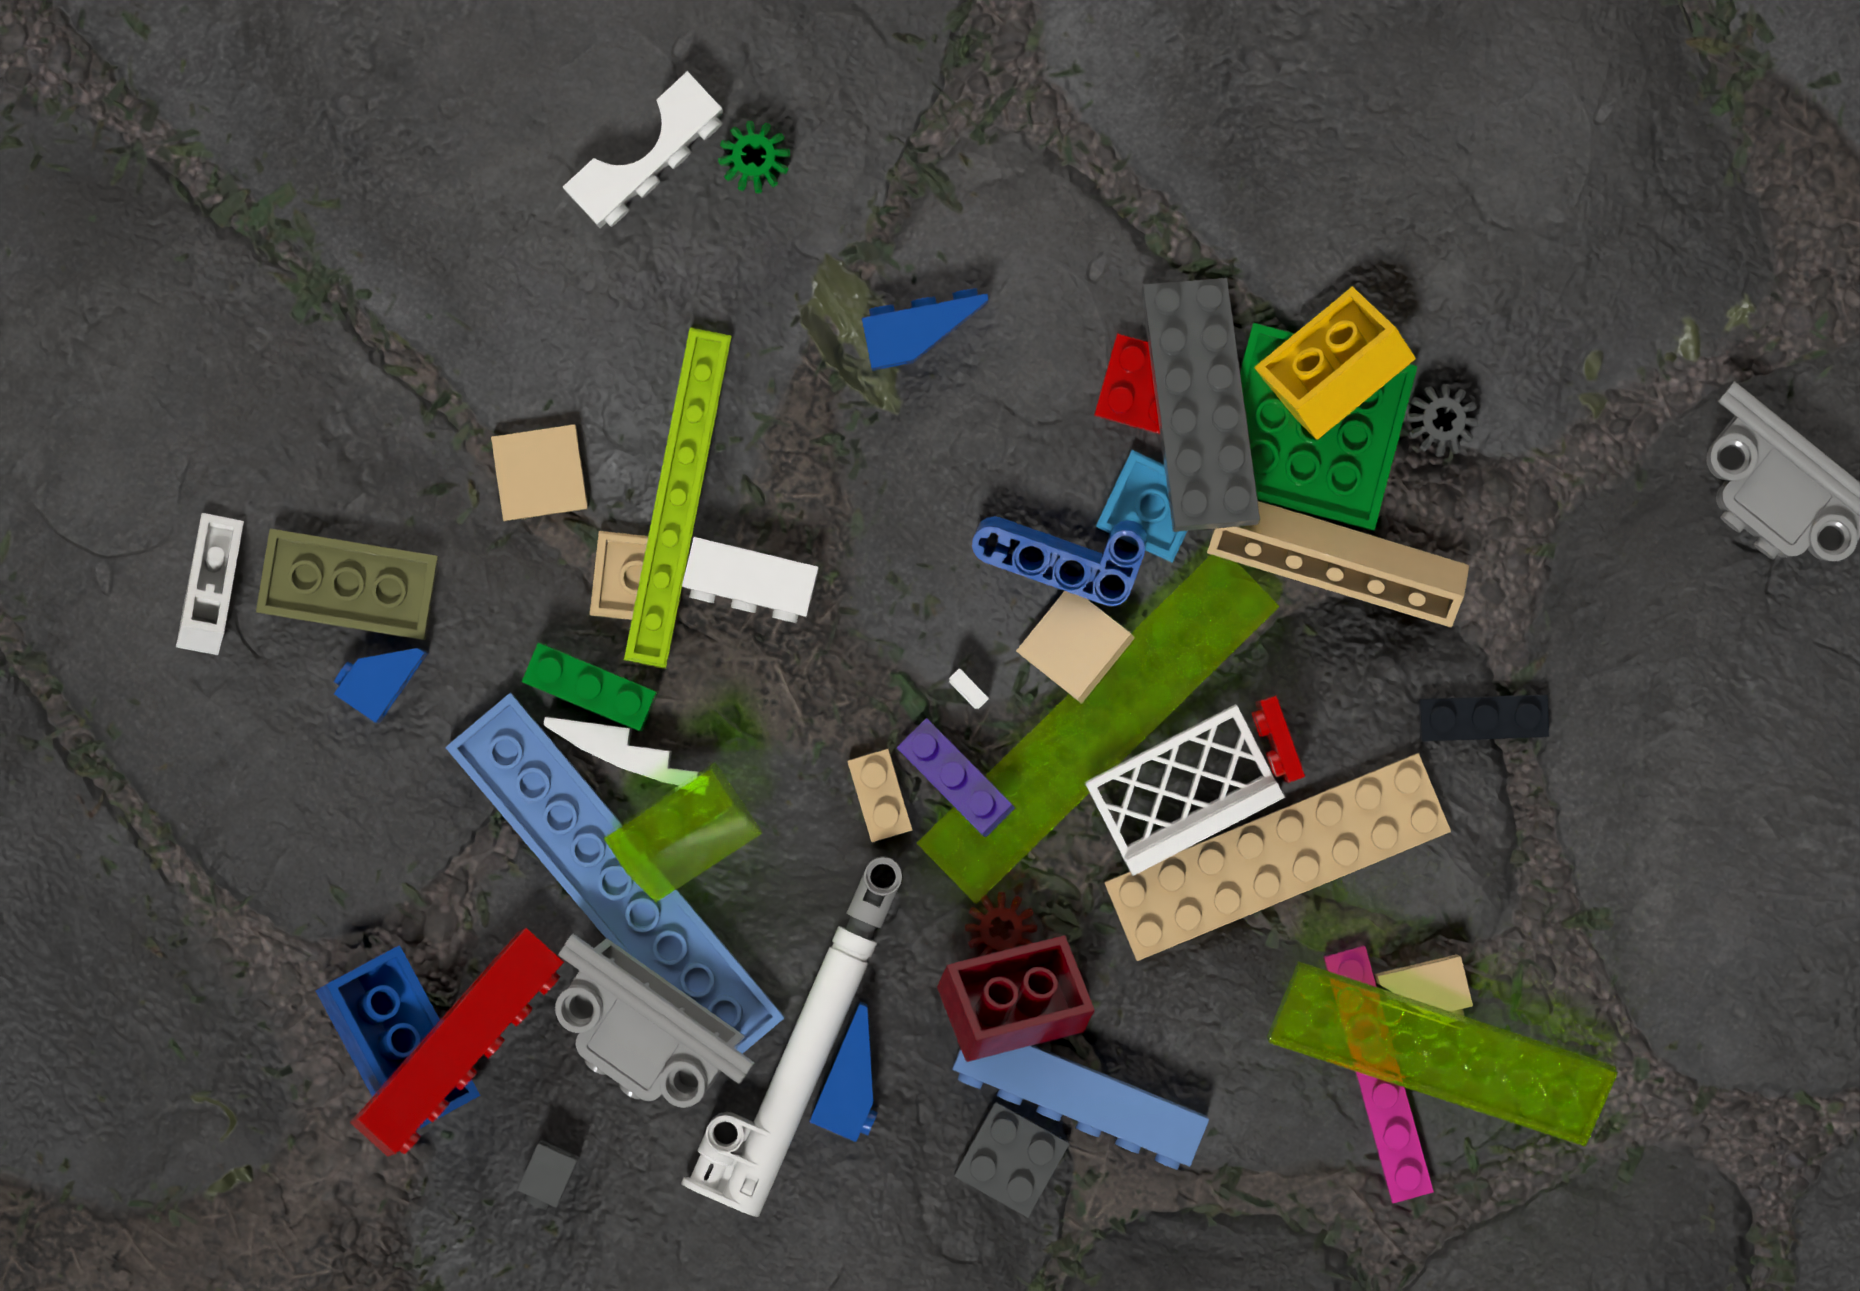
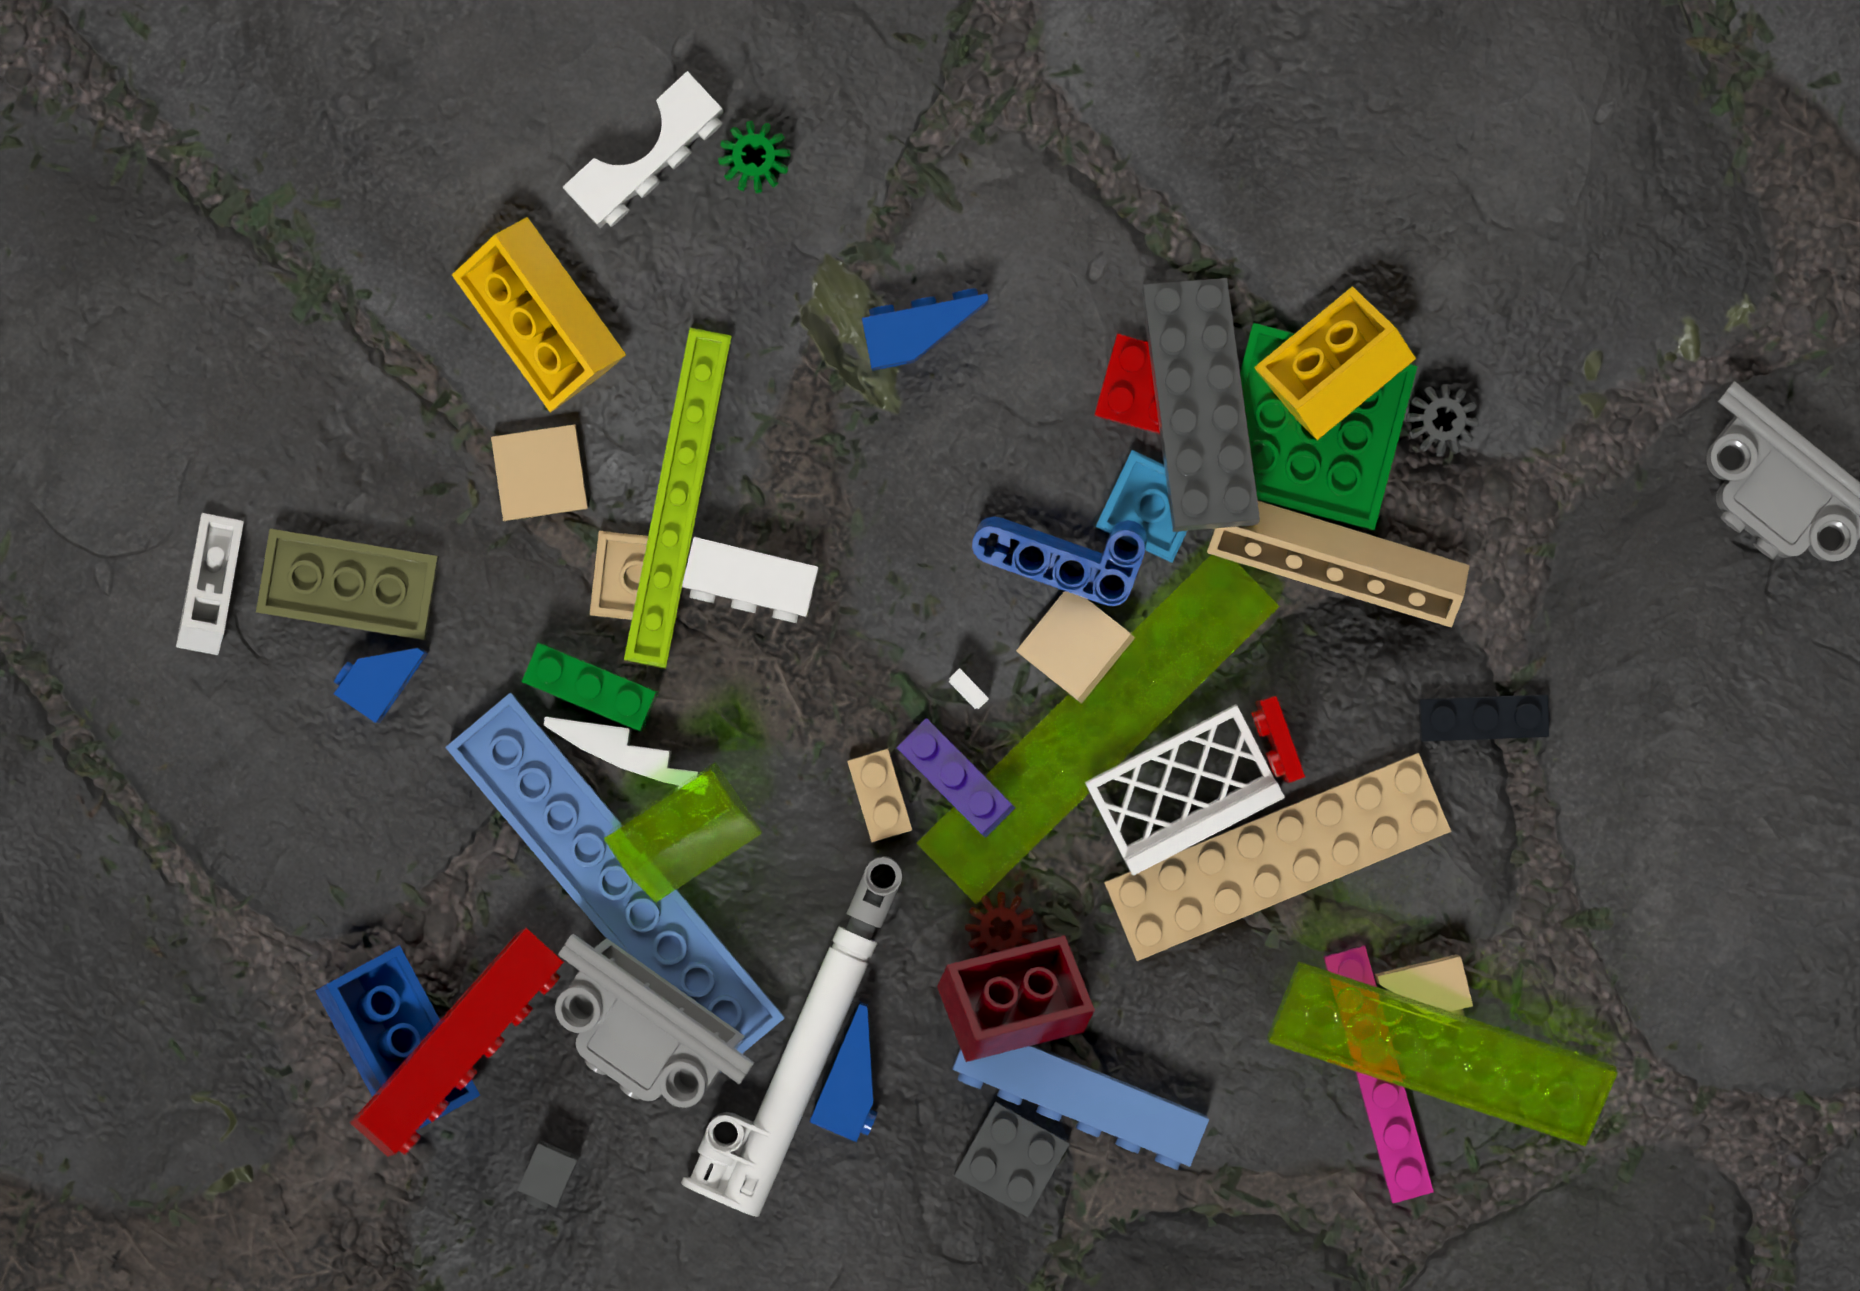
none -> yellow slope [452,217,626,412]

